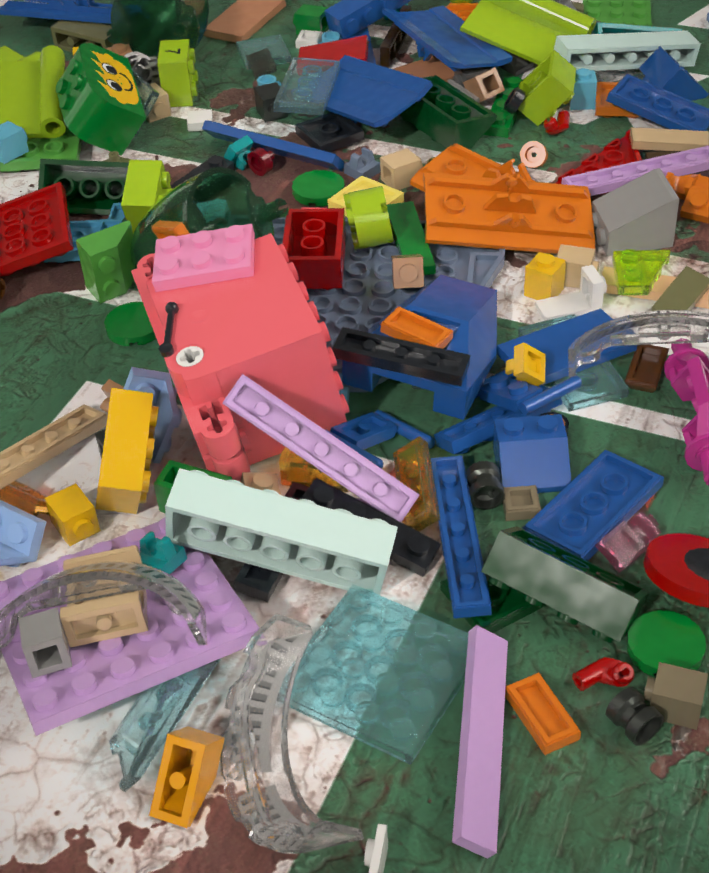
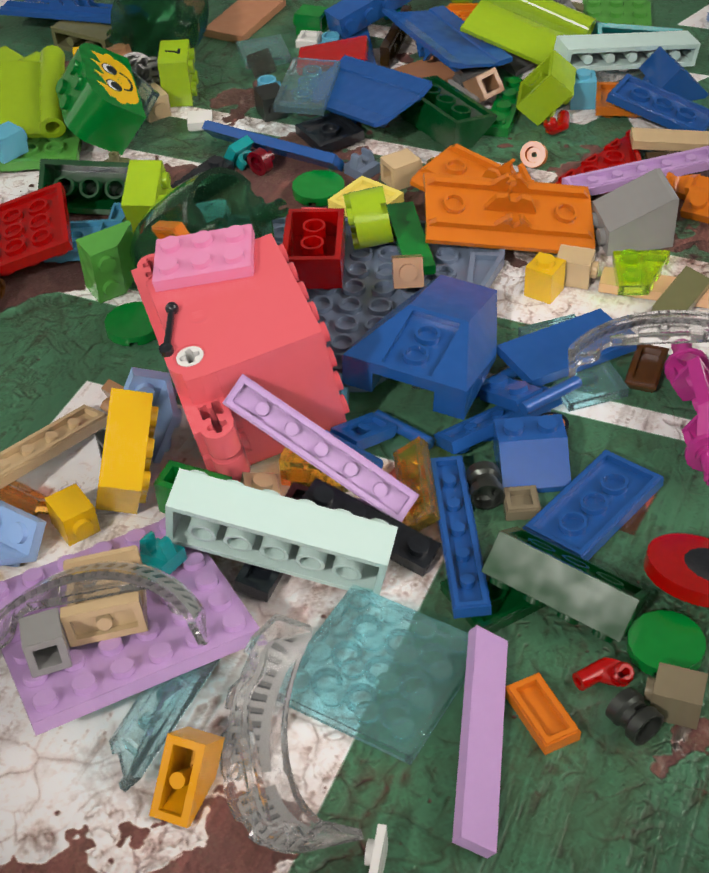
black plate [332,327,471,387] -> none
orange tile [380,306,453,349] -> none
black tile [504,87,526,114] -> none
yellow tile [505,342,546,386] -> none
white bracket [535,265,607,322] -> none
clear pink plate [595,510,662,573] -> none

